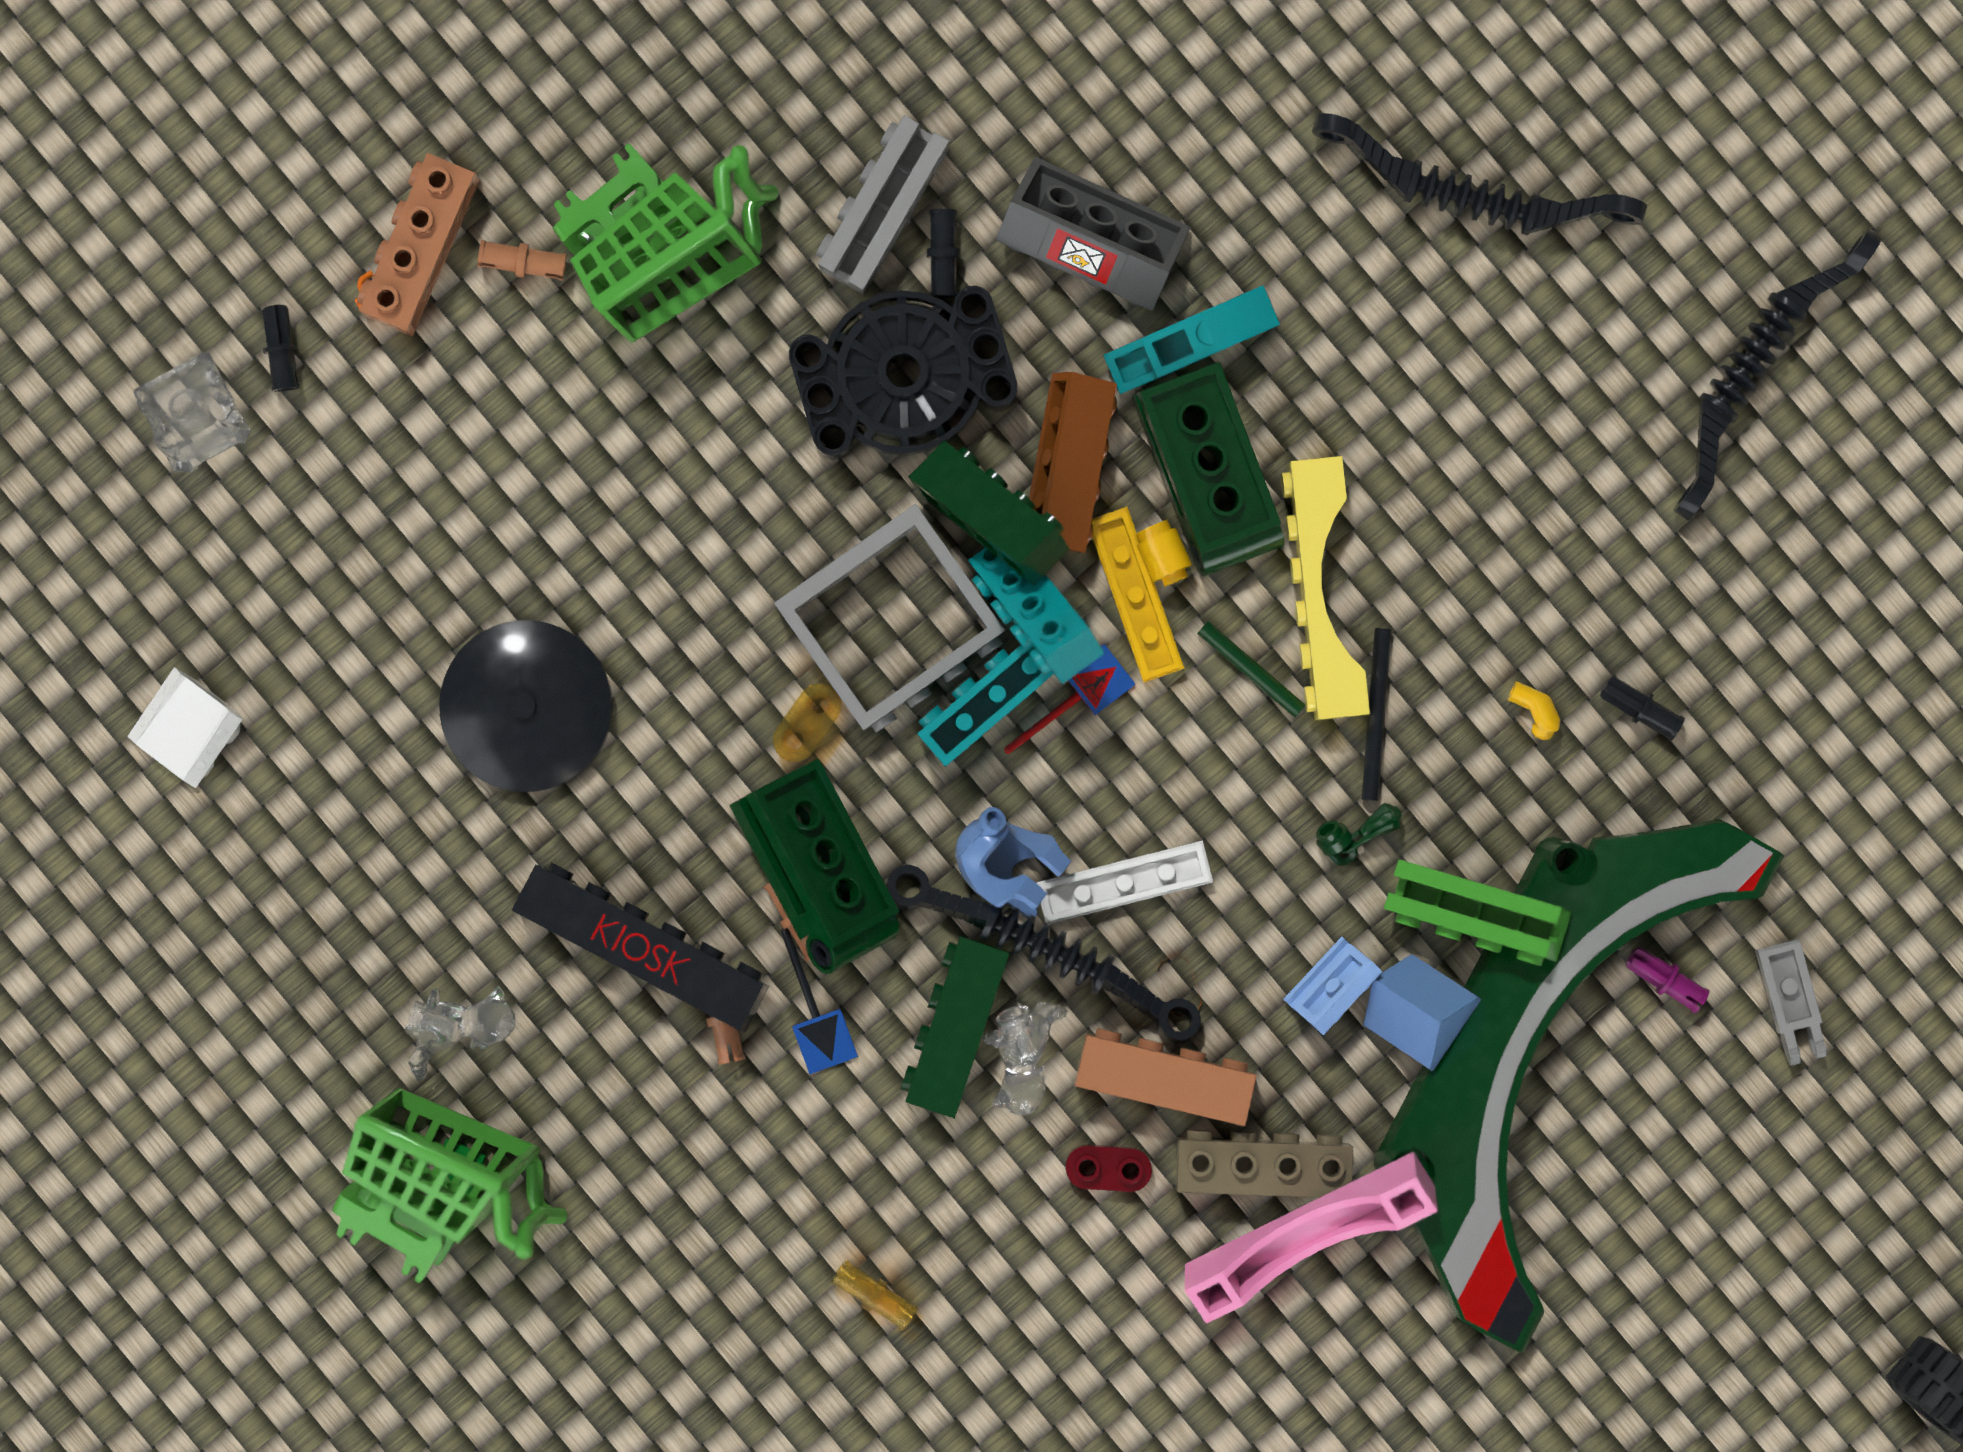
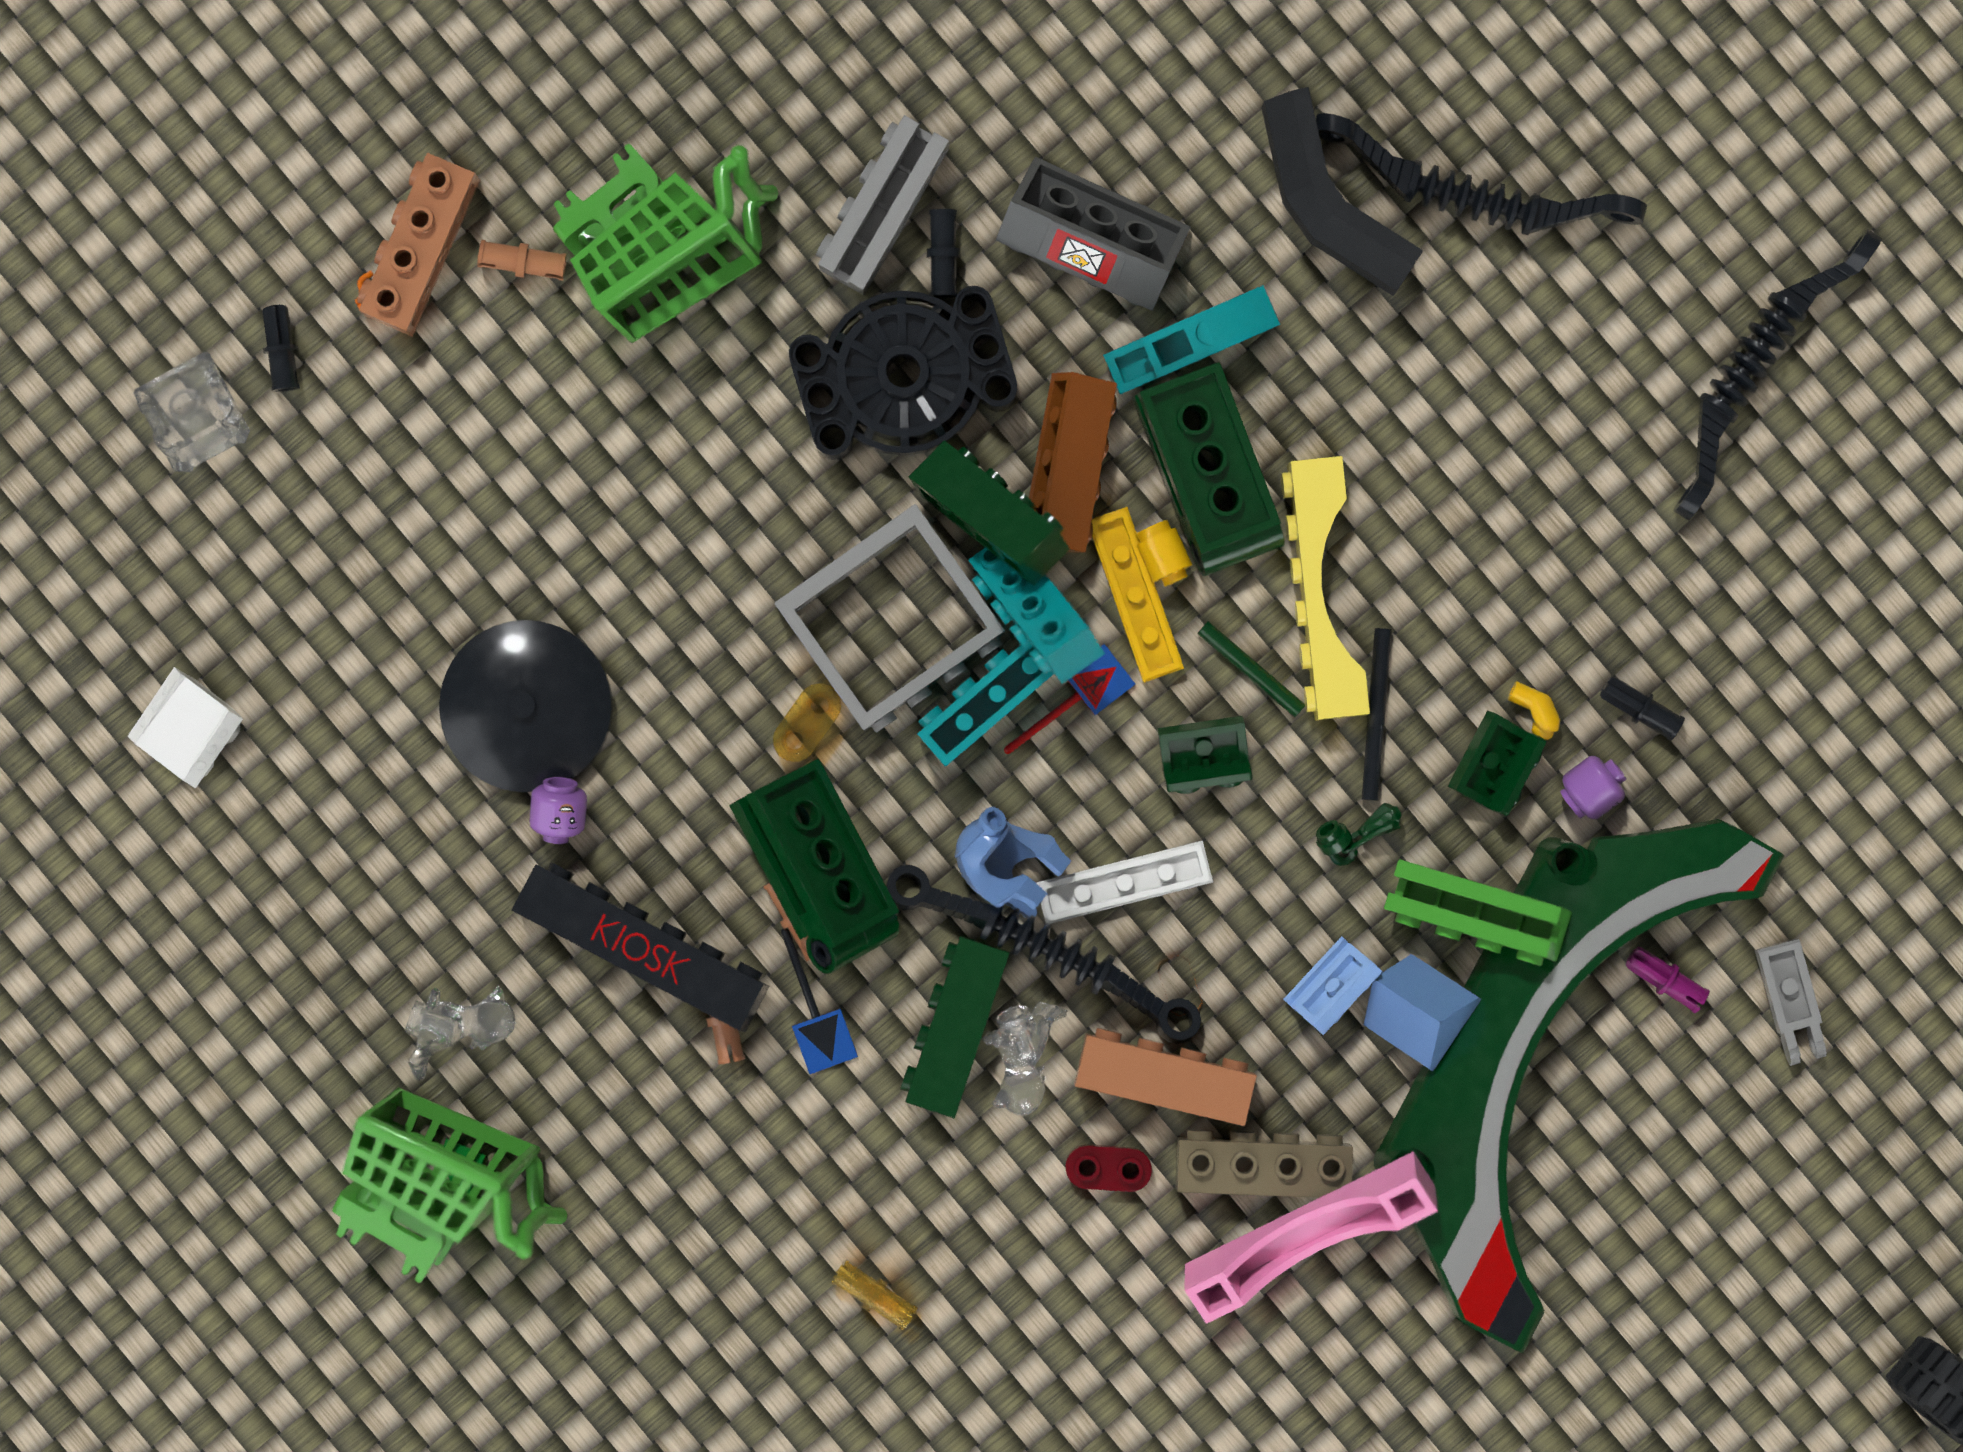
none -> medium lavender head [529,777,587,844]
none -> dark green bracket [1157,716,1253,794]
none -> black piece [1262,87,1423,296]
none -> dark green bracket [1447,710,1546,816]
none -> medium lavender head [1560,756,1627,819]

